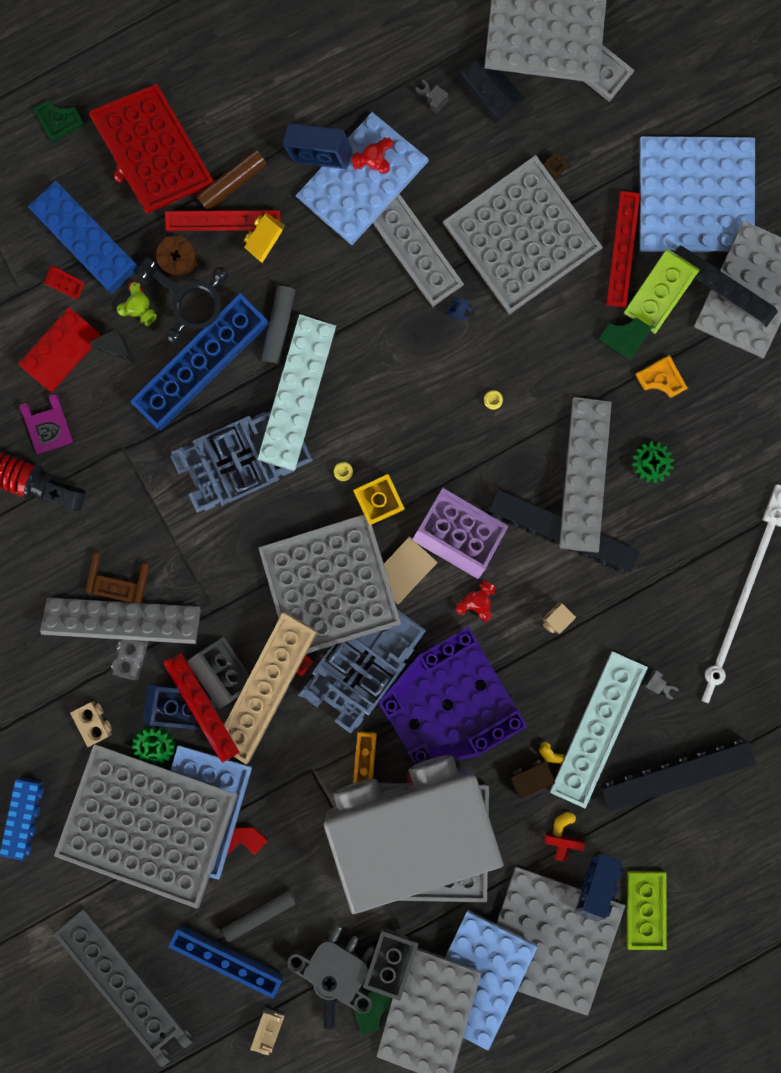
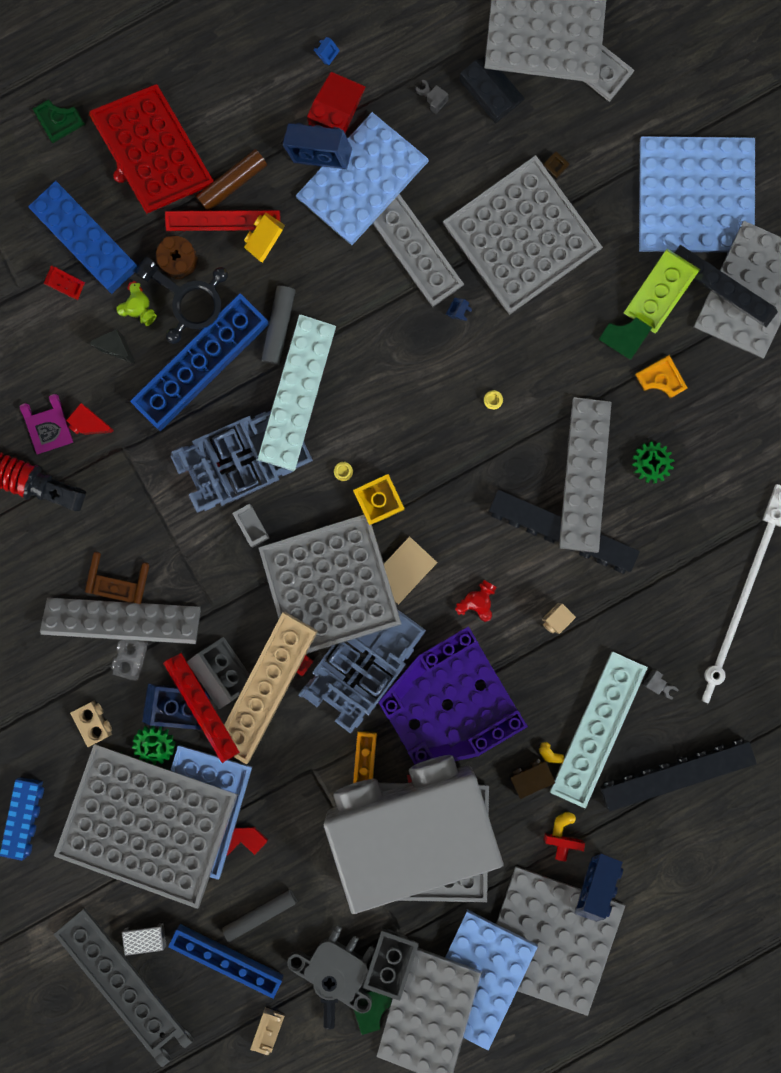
red slope [18,307,102,392] -> none
red animal [351,137,394,174] -> none
lavender slope [412,488,508,579] -> none
red plate [606,191,640,308] -> none
lime tile [627,871,667,950] -> none
none -> red slope [66,403,114,435]
none -> light grey panel [122,923,166,956]
none -> light grey panel [232,504,269,547]
none -> red slope [307,72,366,133]
none -> blue tile [314,37,340,66]

